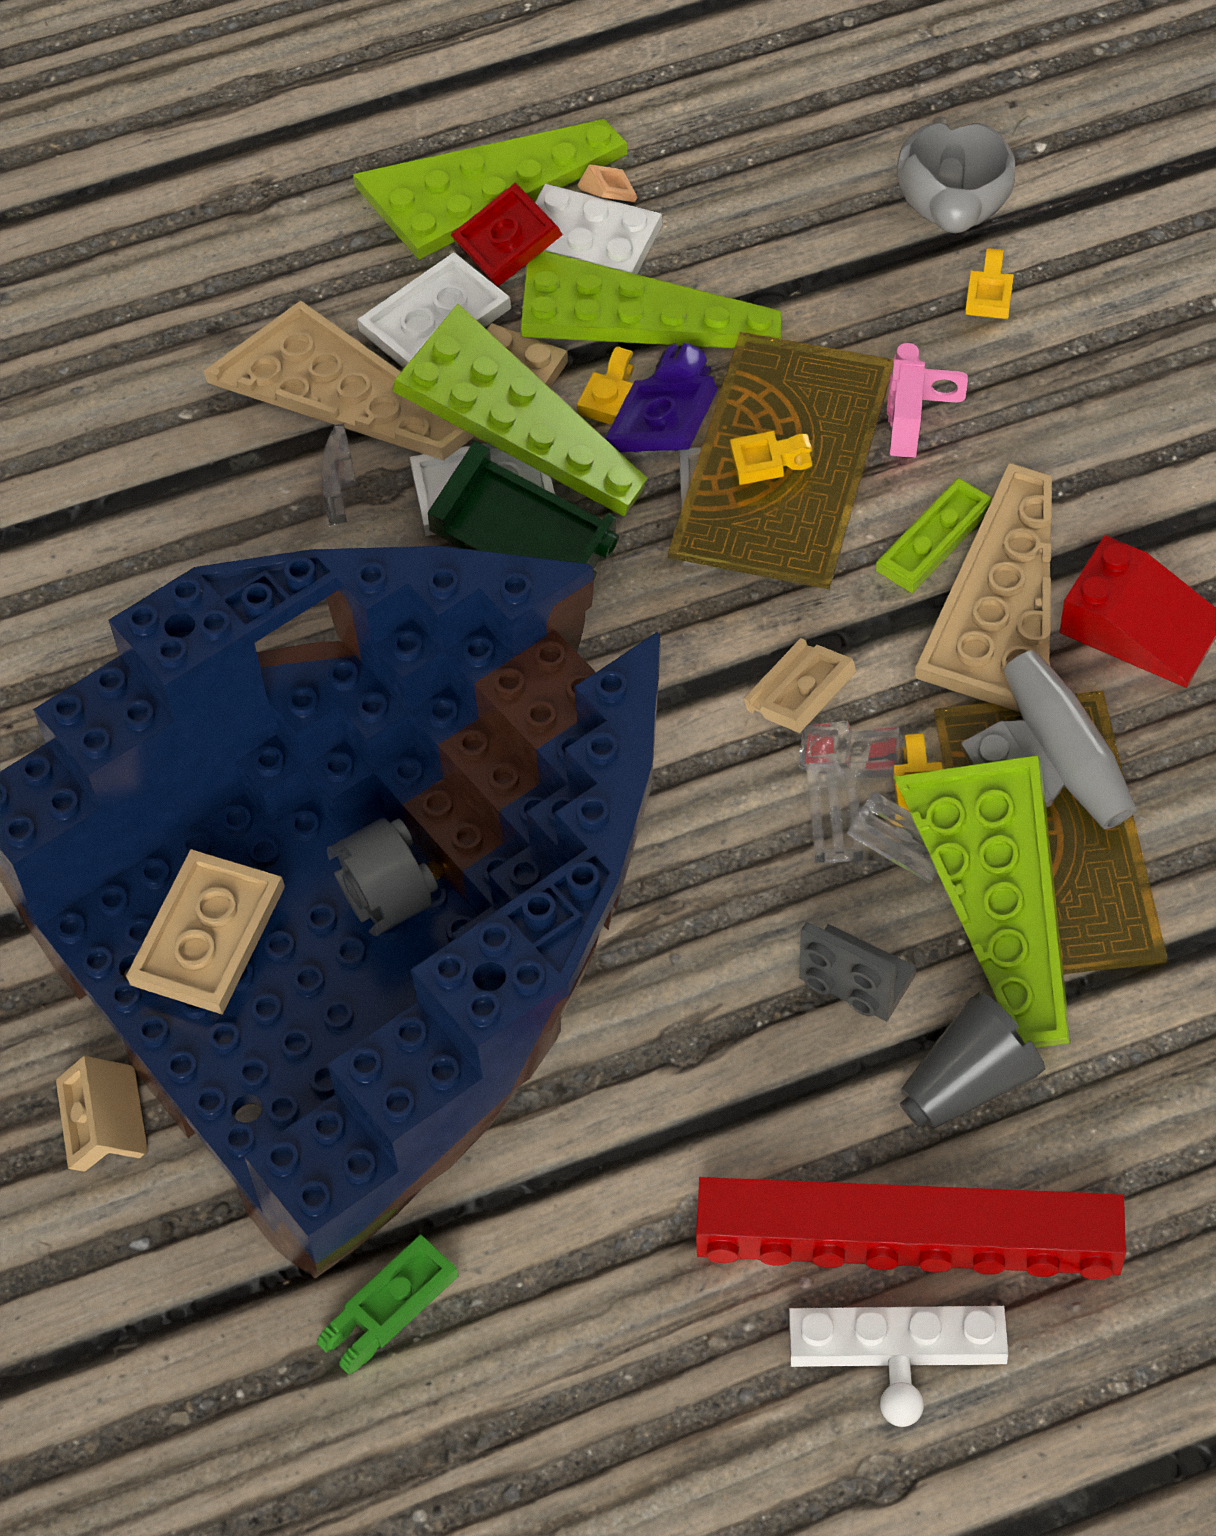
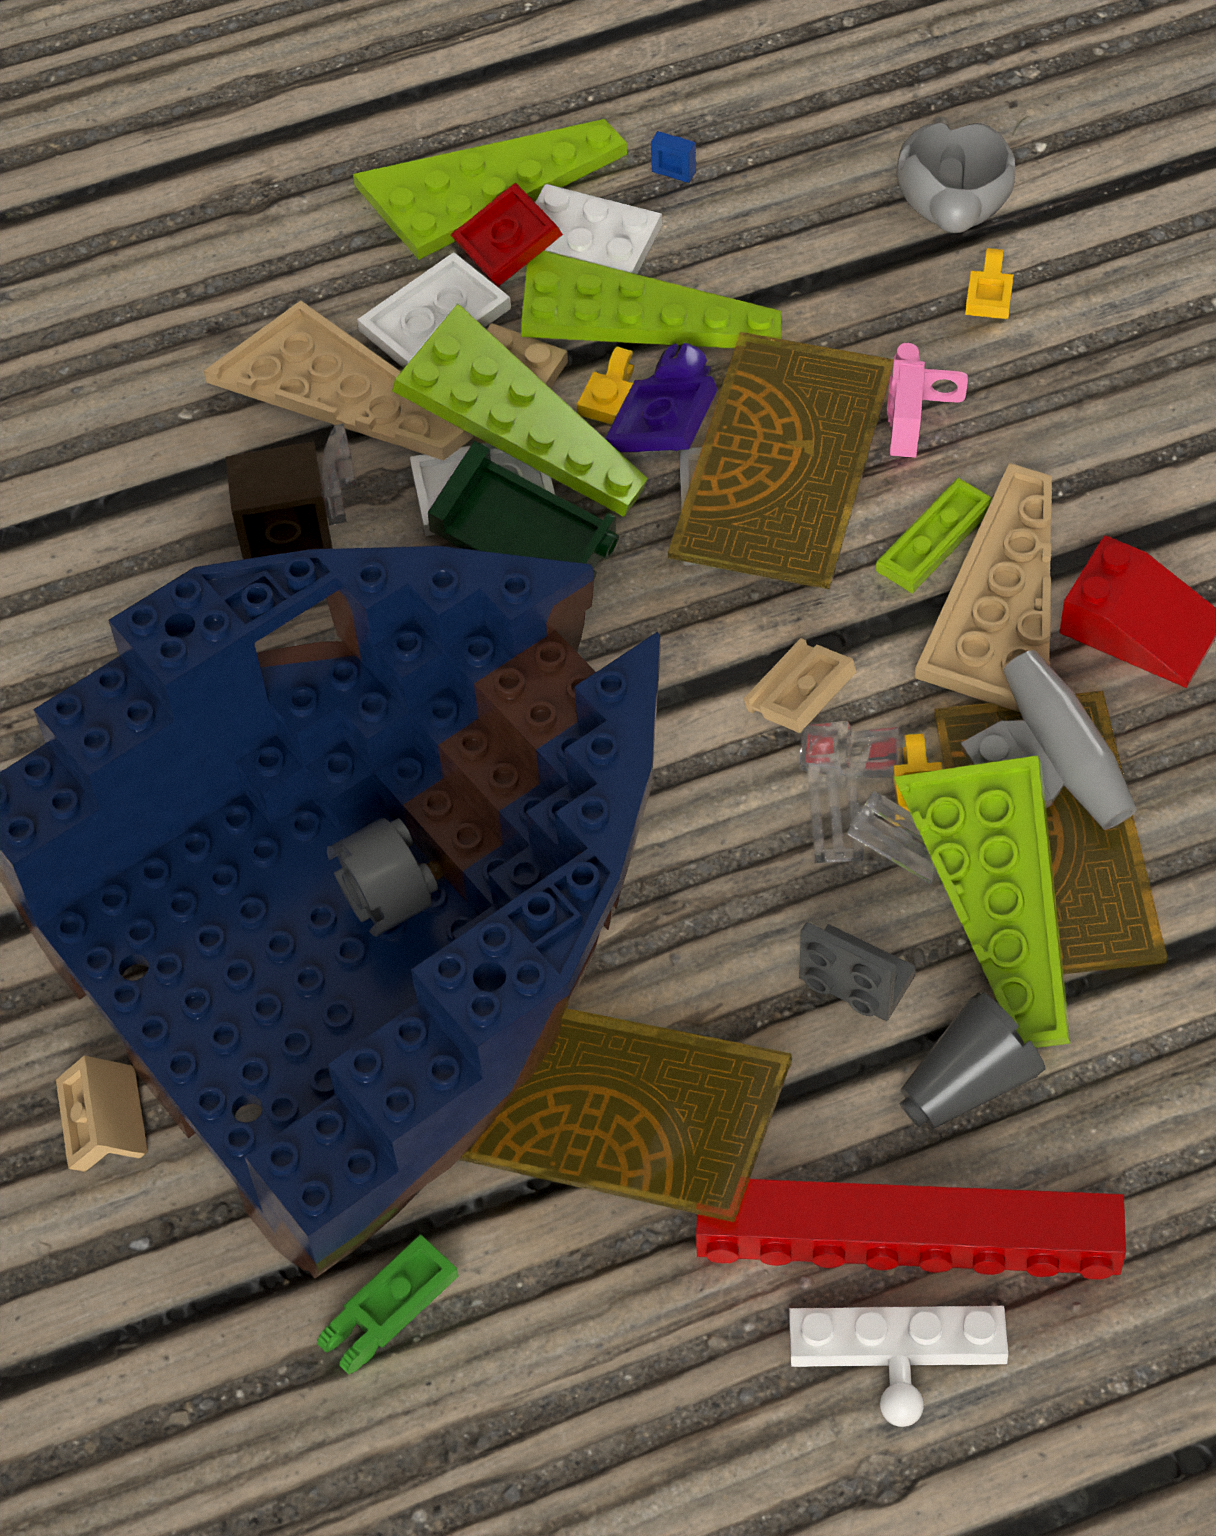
tan plate [126,849,285,1015] -> none
light nougat slope [577,165,638,202] -> none
yellow plate [730,431,813,485] -> none
none -> dark brown slope [226,442,333,560]
none -> clear yellow piece [459,1008,793,1222]
none -> blue plate [651,131,696,183]

